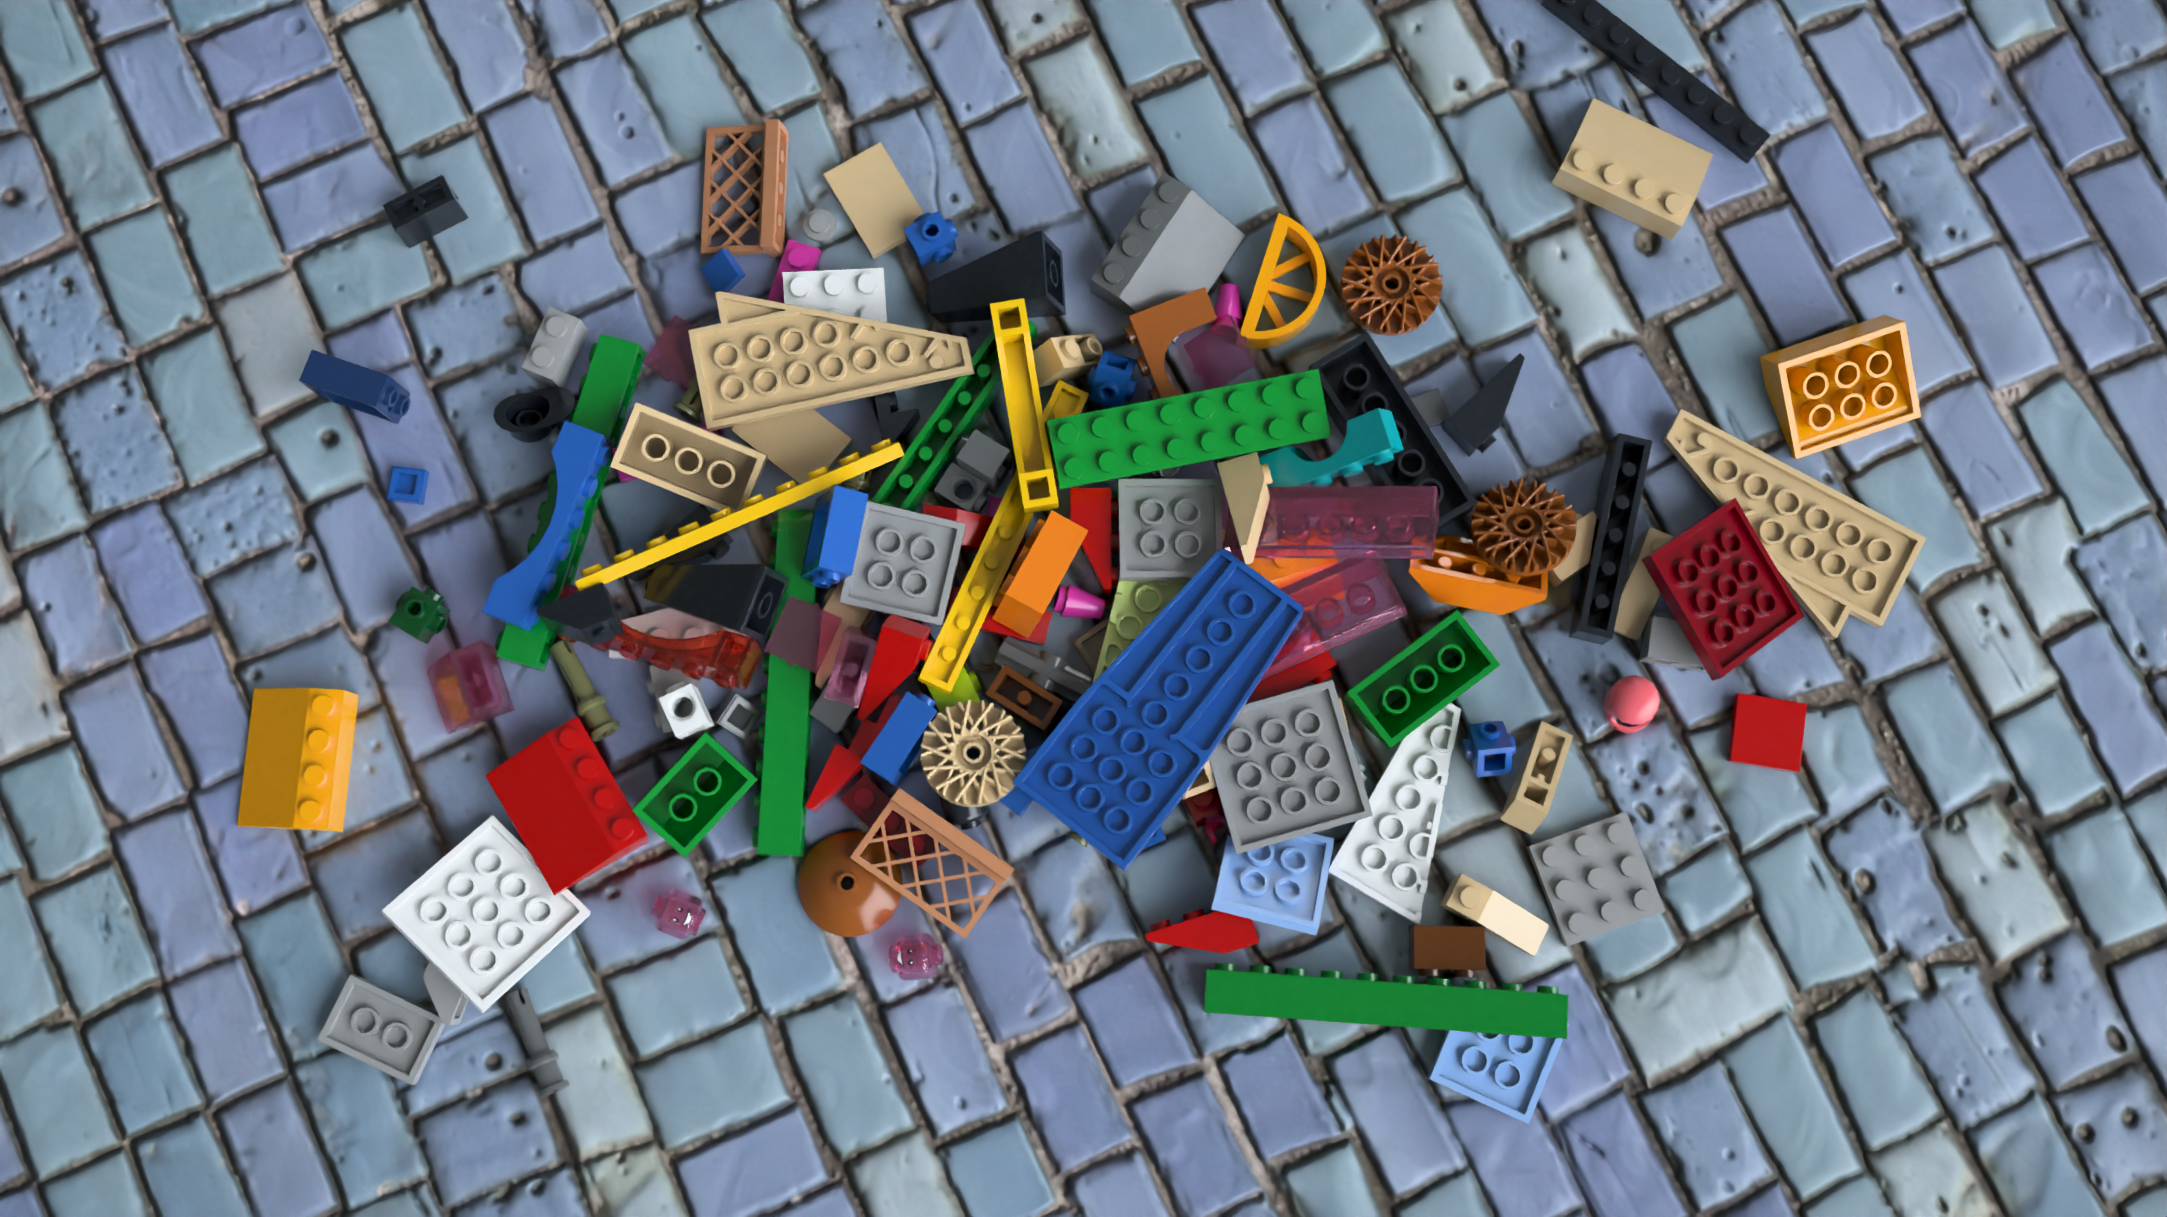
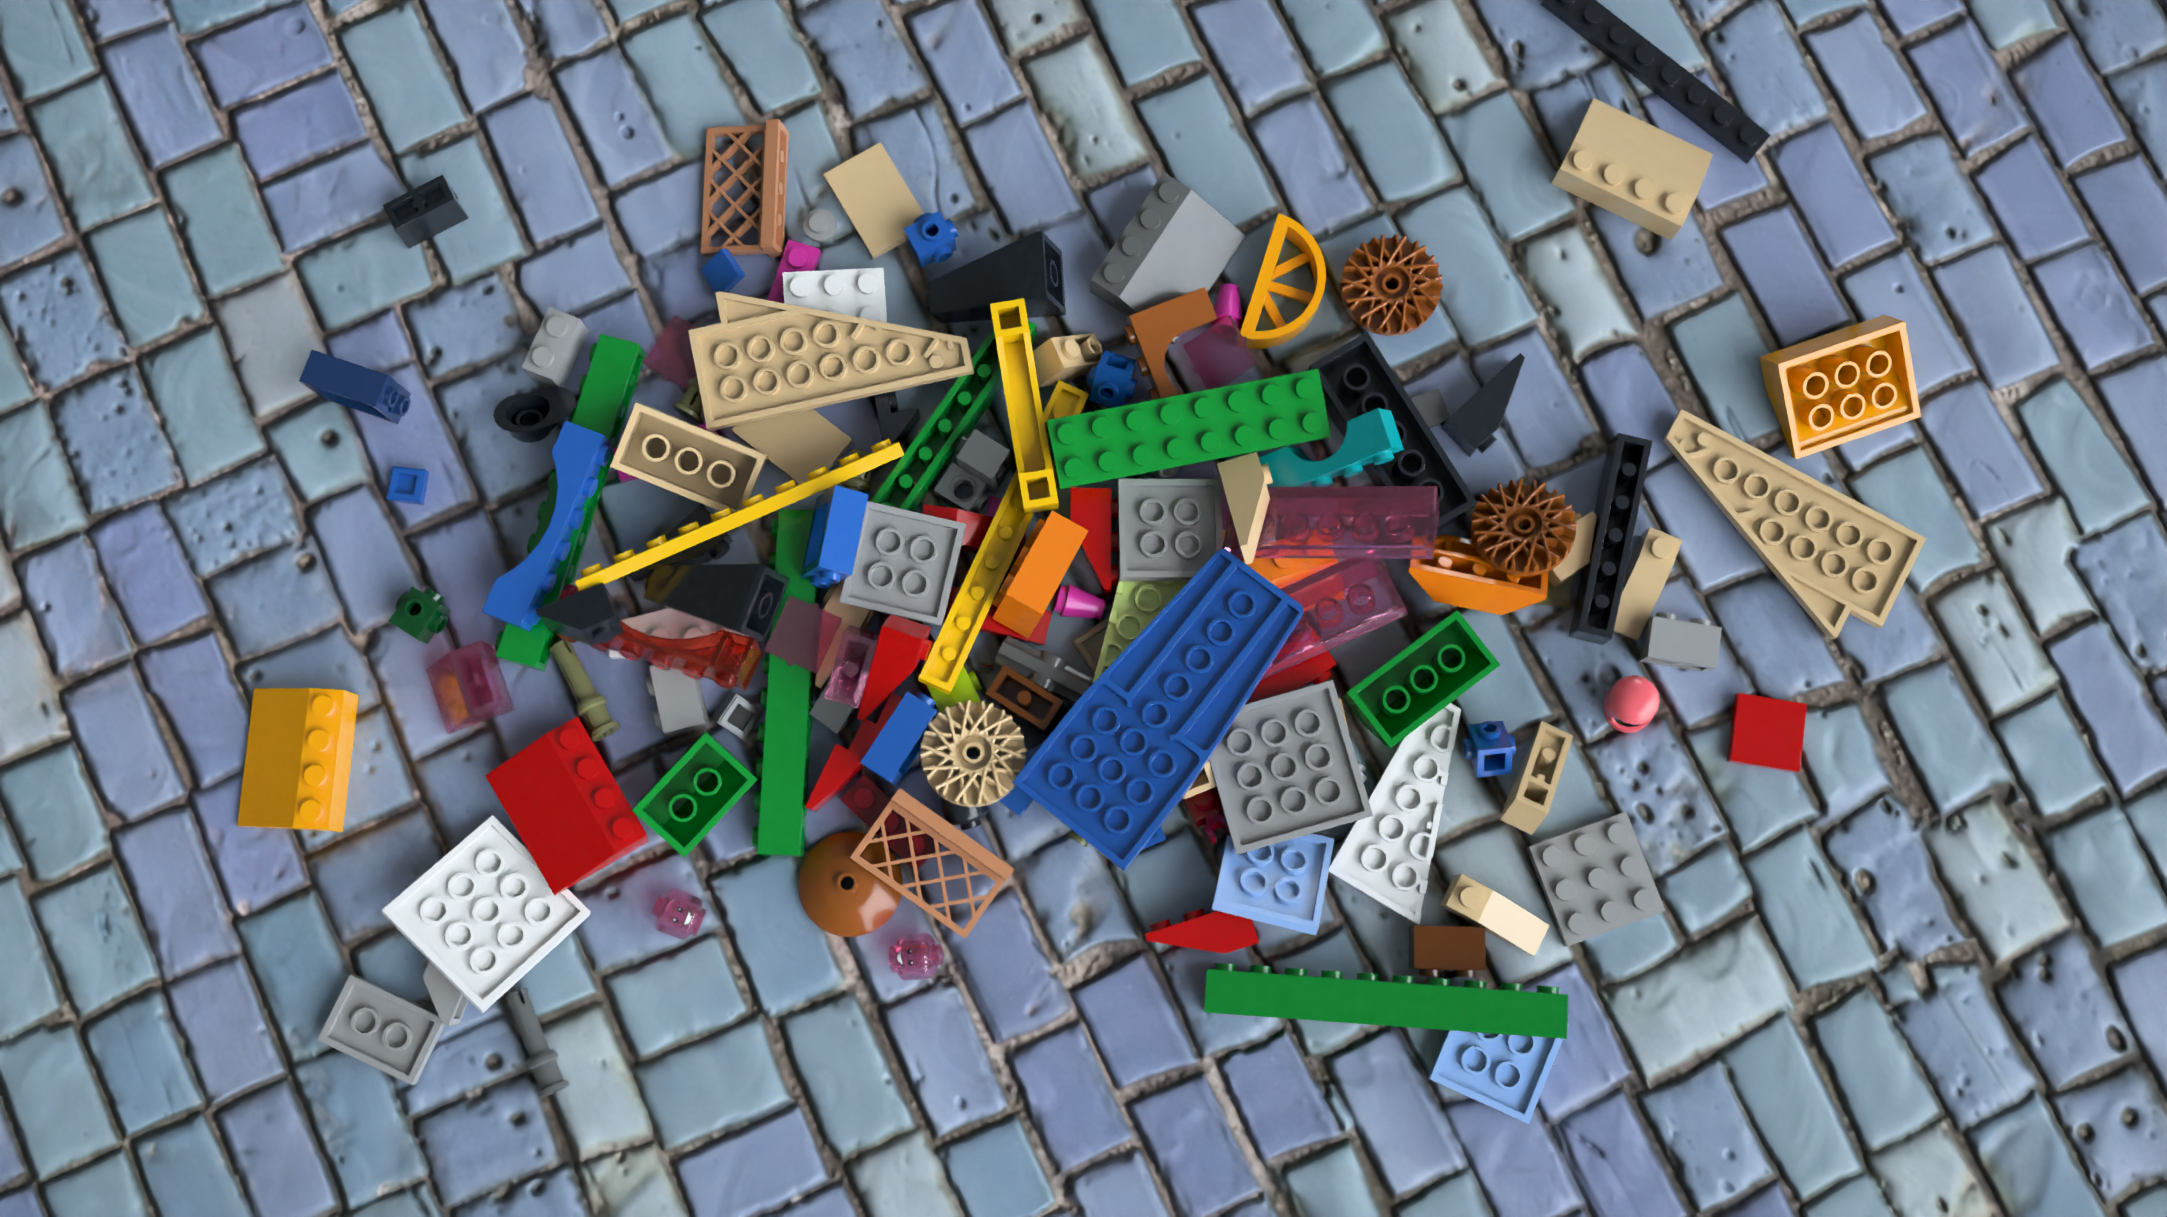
white brick [658,682,714,740] -> none
dark red plate [1641,498,1804,681] -> none

